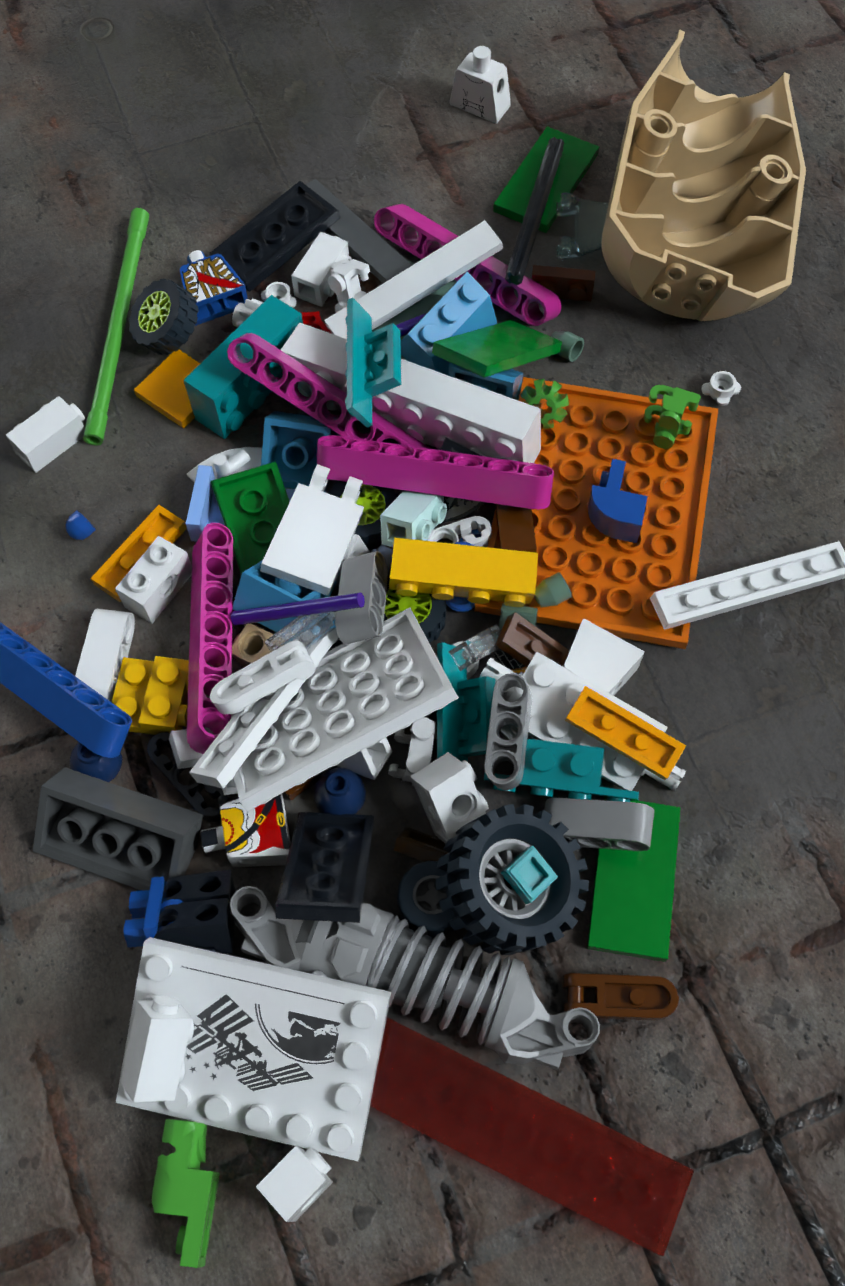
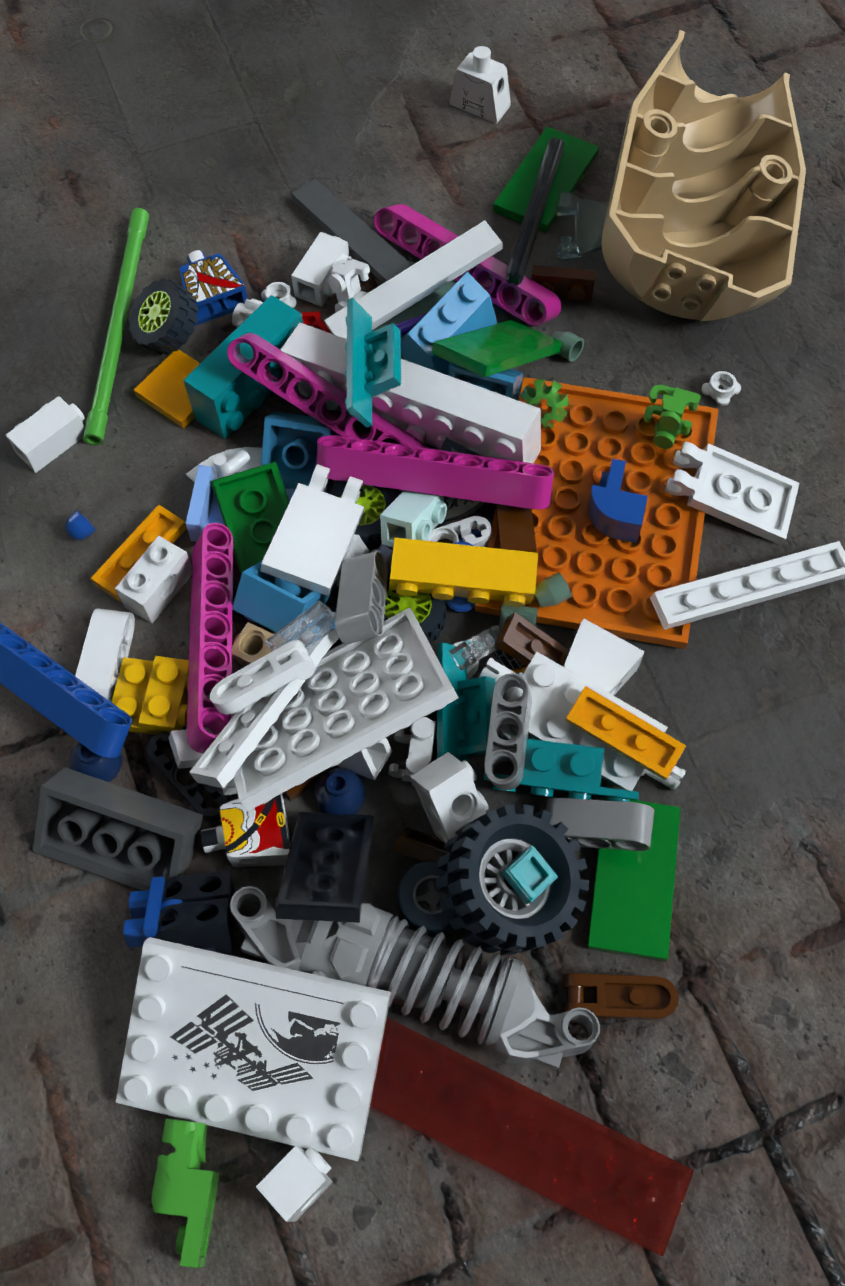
white brick [120,996,194,1103] -> none
black tile [209,181,341,292] -> none
dark purple bar [231,592,365,625] -> none
none -> white tile [665,442,799,544]

